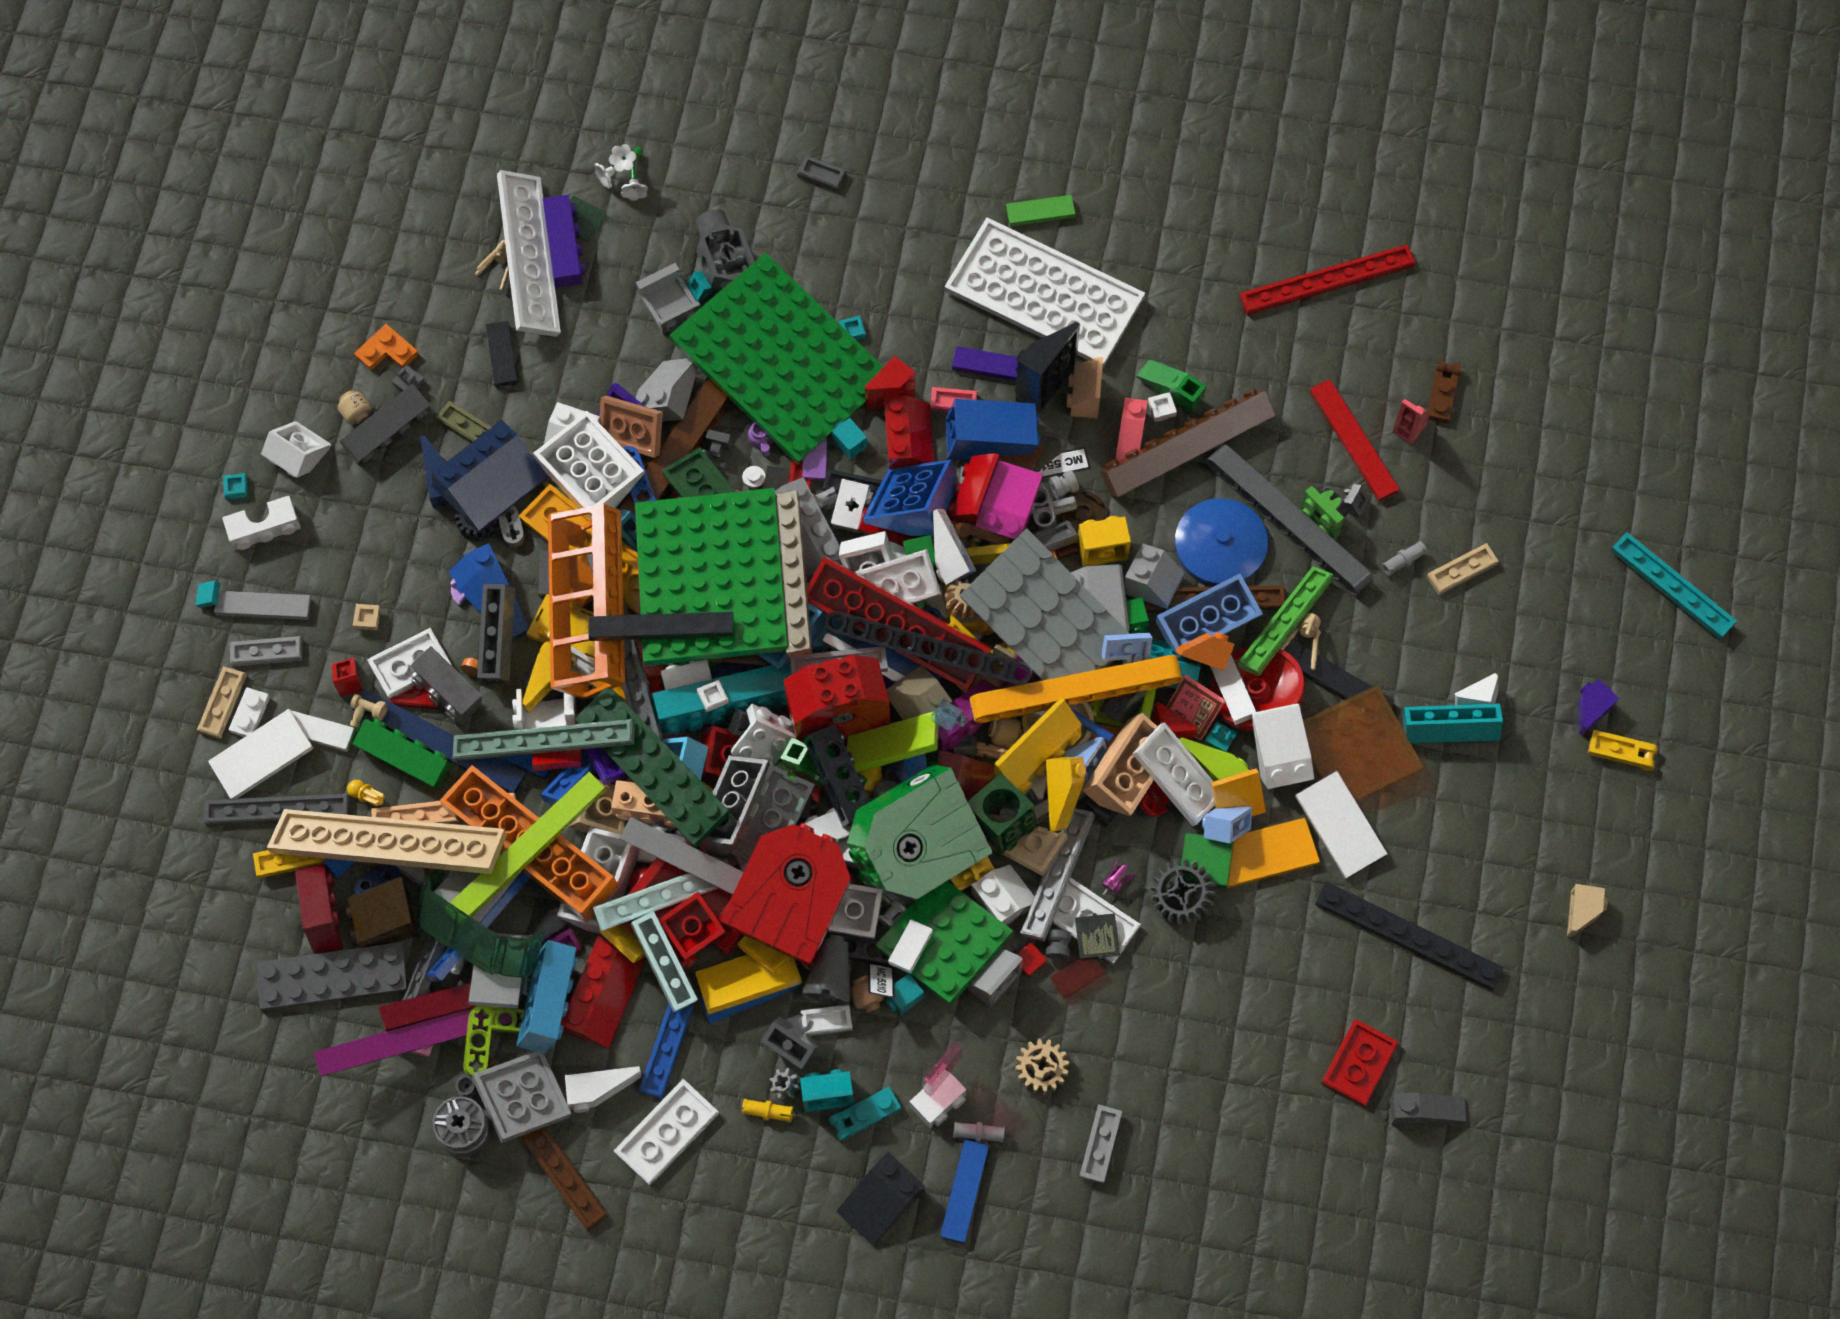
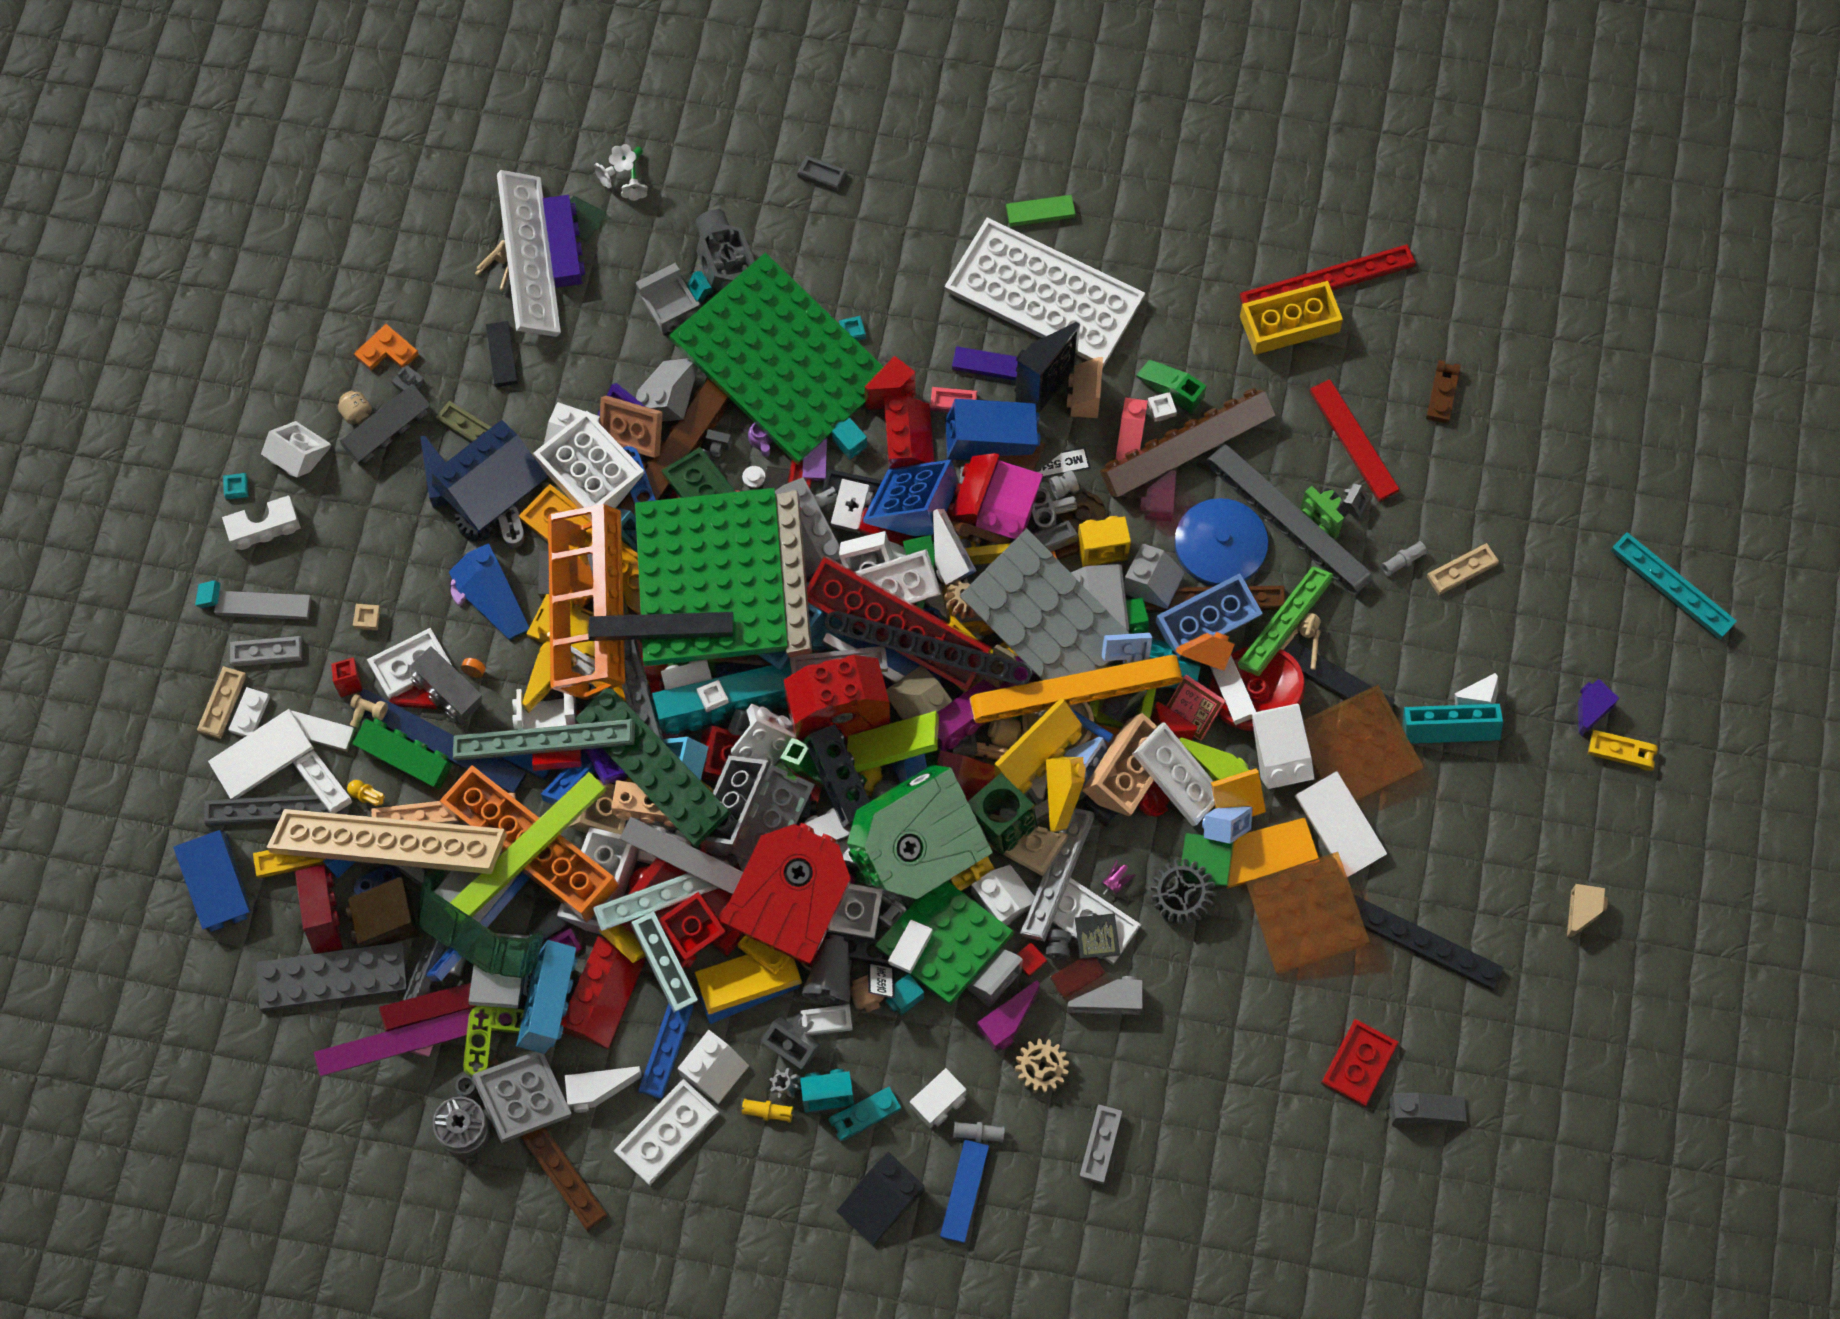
dark grey brick [477,584,515,682] -> none
clear pink tile [924,1041,962,1097] -> none
clear light blue bracket [930,699,968,731] -> none
teal tile [1204,721,1237,752] -> none
coral slope [1393,399,1430,444] -> none
none -> blue slope [173,830,252,932]
none -> white tile [293,750,352,814]
none -> white slope [678,1030,749,1105]
none -> magenta slope [977,980,1040,1052]
none -> light grey slope [1067,976,1142,1015]
none -> clear pink slope [1140,470,1176,522]
none -> yellow brick [1240,281,1343,355]
none -> clear orange plate [1246,852,1370,974]

